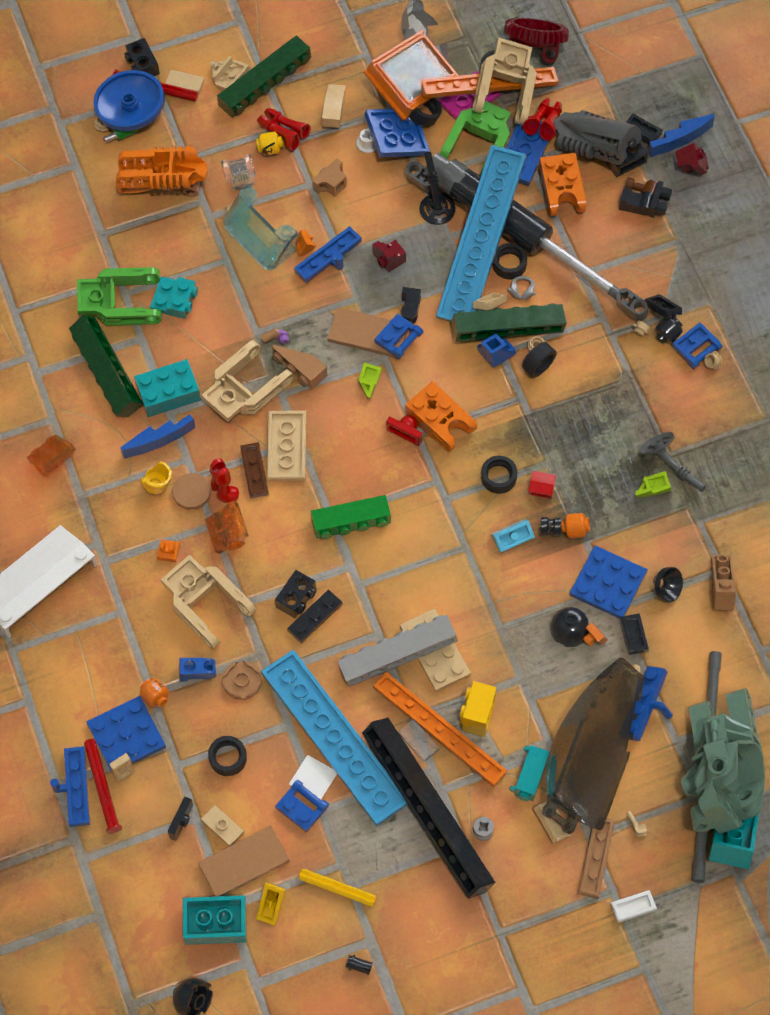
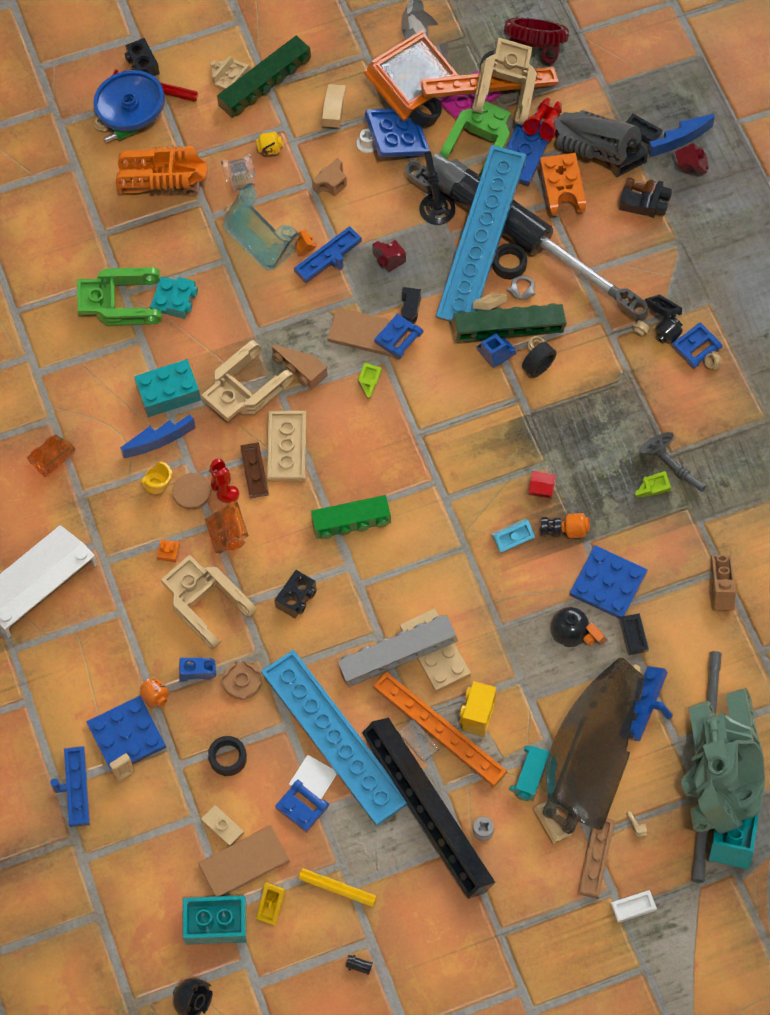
dark green brick [69,314,143,417] -> none
red axle [84,739,122,834] -> none
tan tile [166,70,205,95] -> none
black plate [168,797,193,841] -> none
red piece [257,108,311,151] -> none
arm [261,328,289,344] -> none
black plate [287,589,343,644] -> none
red tile [386,415,423,446] -> none
orange brick [405,381,477,451] -> none
black tyre [481,455,518,494] -> none
black piece [653,567,683,602] -> none

